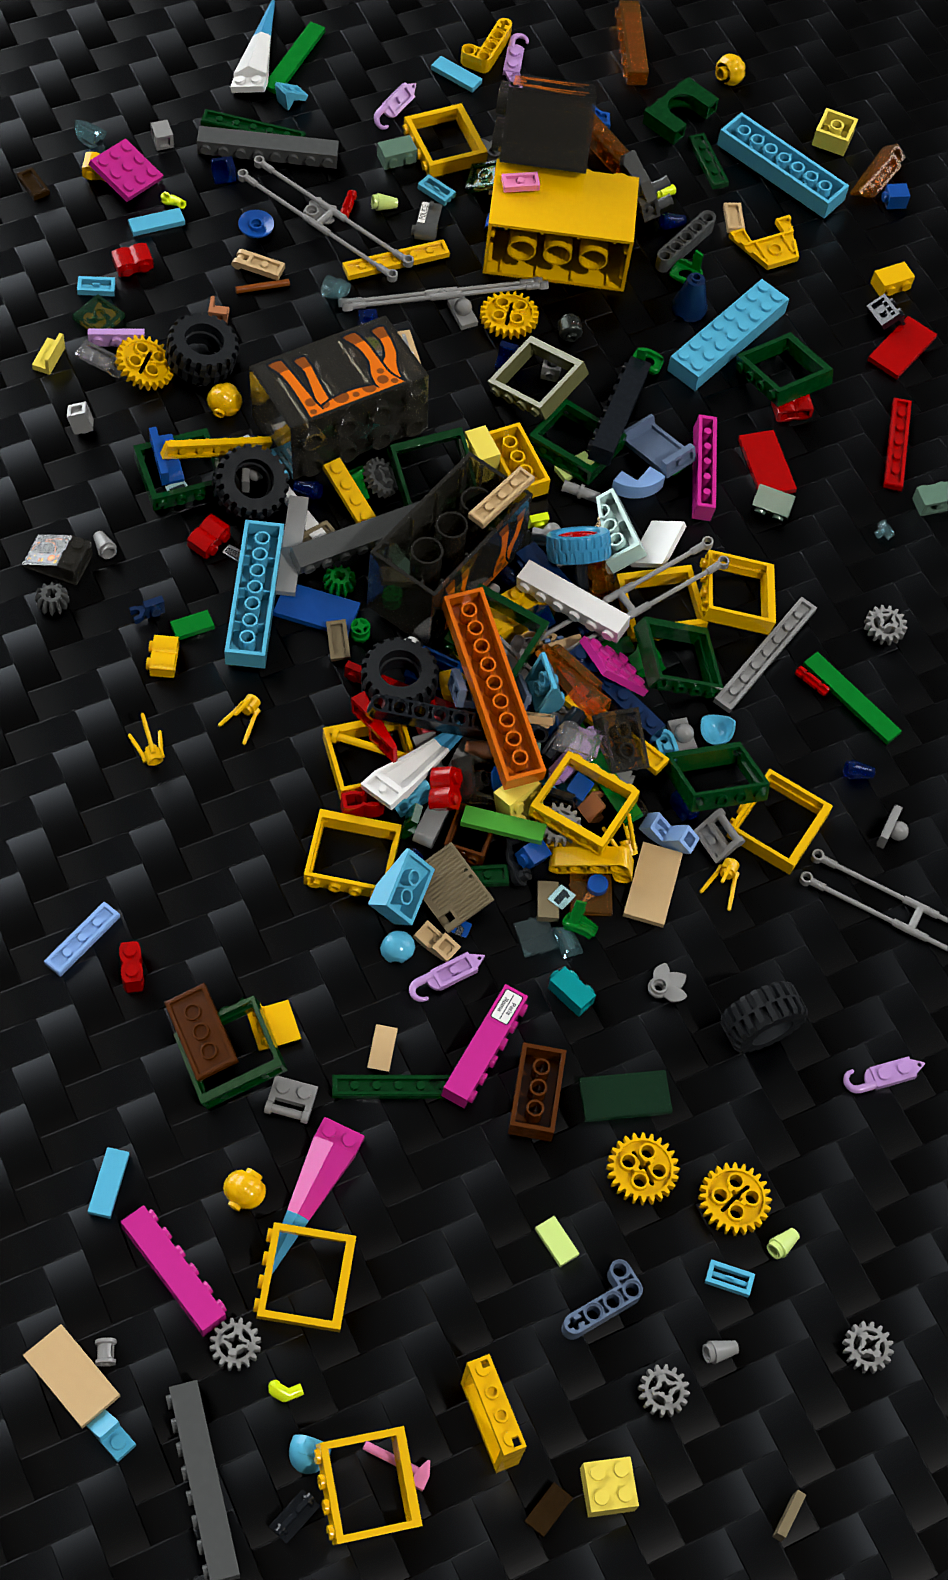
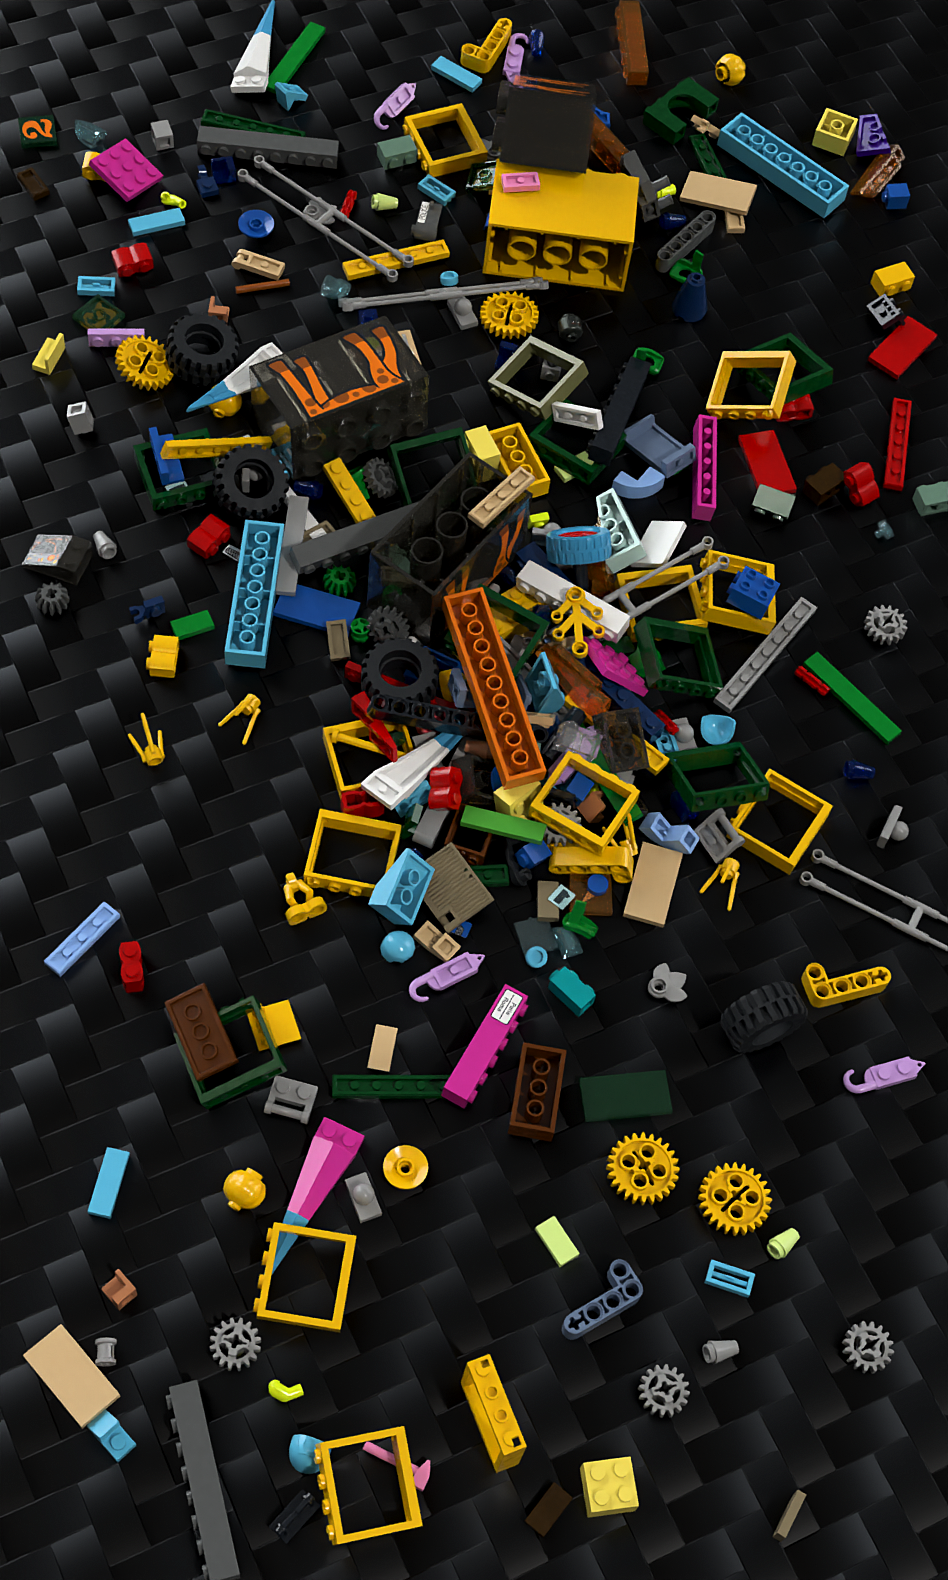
clear hinge [75,340,122,379] -> none
dark pink brick [121,1205,227,1337] -> none
light grey pin [561,479,601,504] -> none
medium azure brick [667,279,789,391] -> none
yellow wing [729,215,799,270] -> none
none -> clear green tile [18,115,57,148]
none -> nougat panel [102,1269,137,1310]
none -> white plate [186,342,297,412]
none -> dark blue plate [196,164,219,198]
none -> yellow piece [283,872,327,925]
none -> light grey tile [345,1172,382,1223]
none -> dark grey gear [366,605,410,644]
none -> yellow dish [383,1145,428,1189]
none -> clear green tile [390,731,407,747]
none -> medium azure tile [440,271,458,286]
none -> medium azure tile [525,946,547,968]
none -> clear blue cone [529,29,545,56]
none -> white plate [551,401,603,430]
none -> yellow plant [551,586,605,658]
none -> red axle [653,709,679,735]
none -> tan tile [680,171,757,215]
none -> tan plate [690,115,720,139]
none -> yellow window [706,351,796,420]
none -> blue brick [726,566,780,620]
none -> yellow beam [801,963,891,1008]
none -> dark brown brick [802,462,845,506]
none -> red brick [843,462,880,507]
none -> dark purple wing [856,114,891,157]

